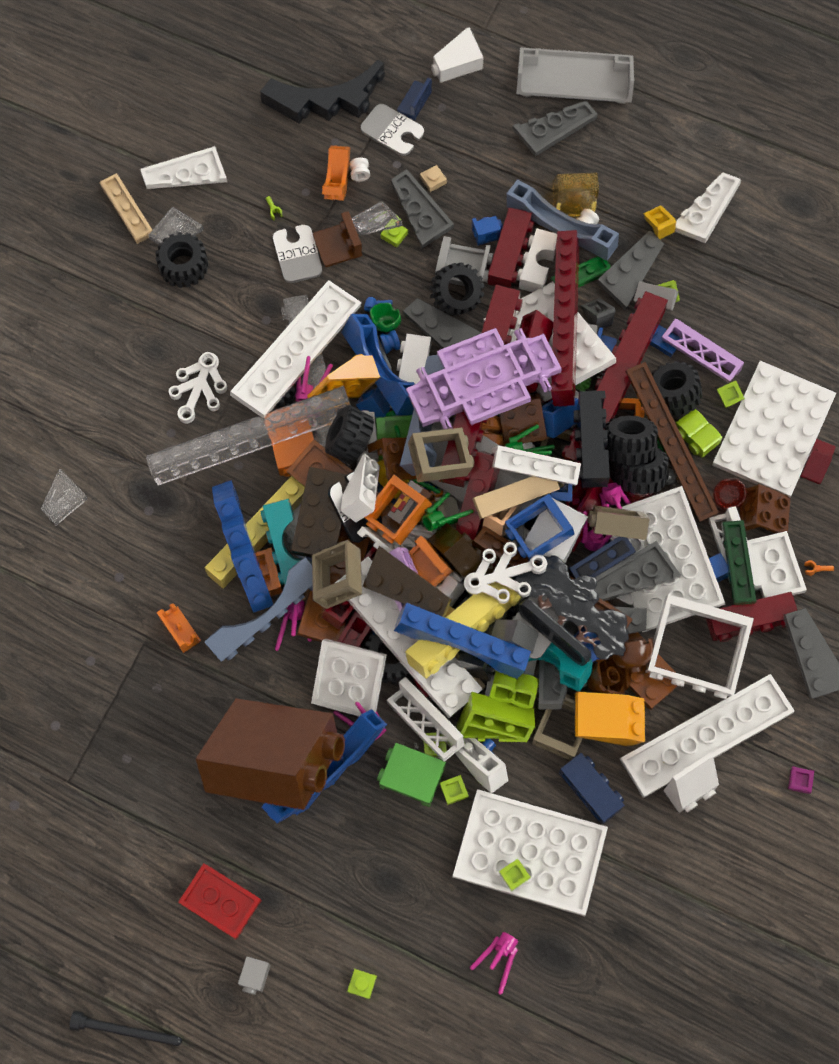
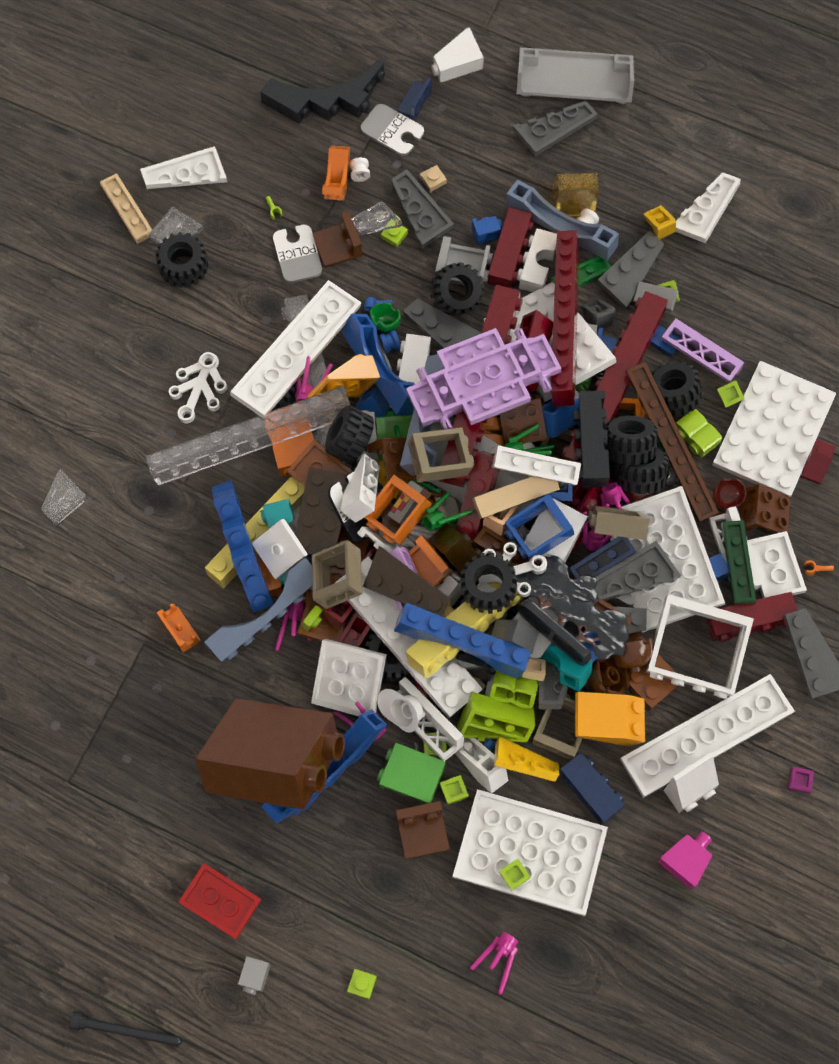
none -> white plate [251,519,308,579]
none -> lime plate [301,605,323,632]
none -> white piece [377,689,426,733]
none -> reddish brown bracket [396,801,449,859]
none -> black tyre [460,552,517,614]
none -> yellow wing [494,736,559,782]
none -> tan plate [522,657,546,681]
none -> dark pink torso [658,831,712,890]

